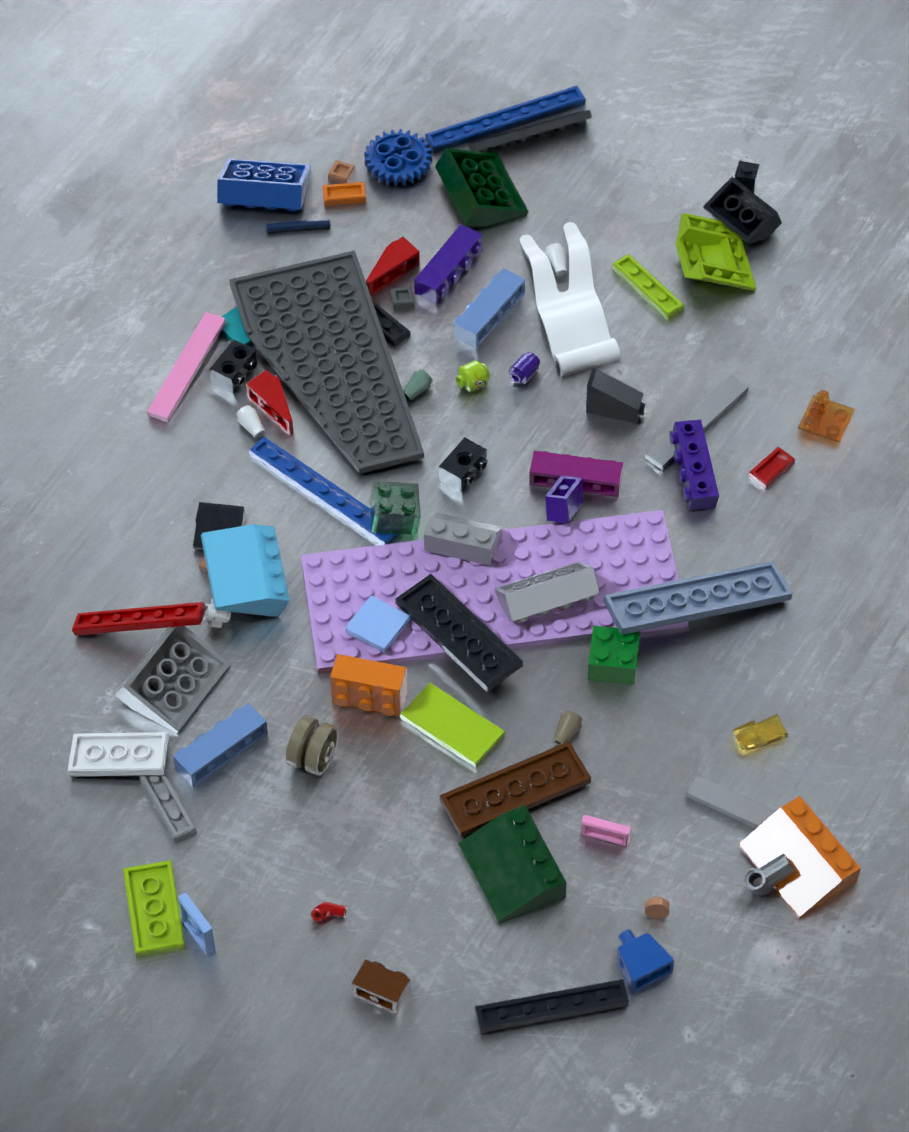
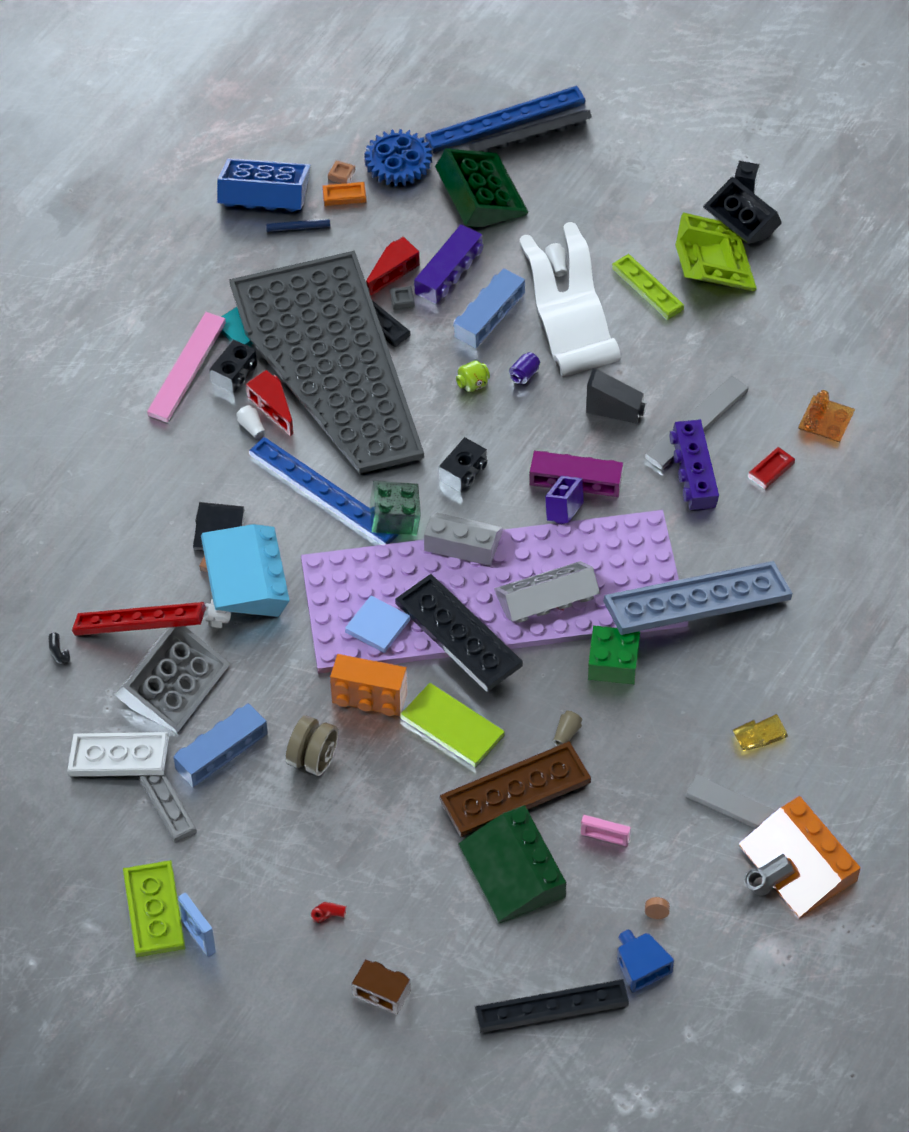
sand green cone [403,369,433,402] -> none
none -> black arm [48,632,70,664]

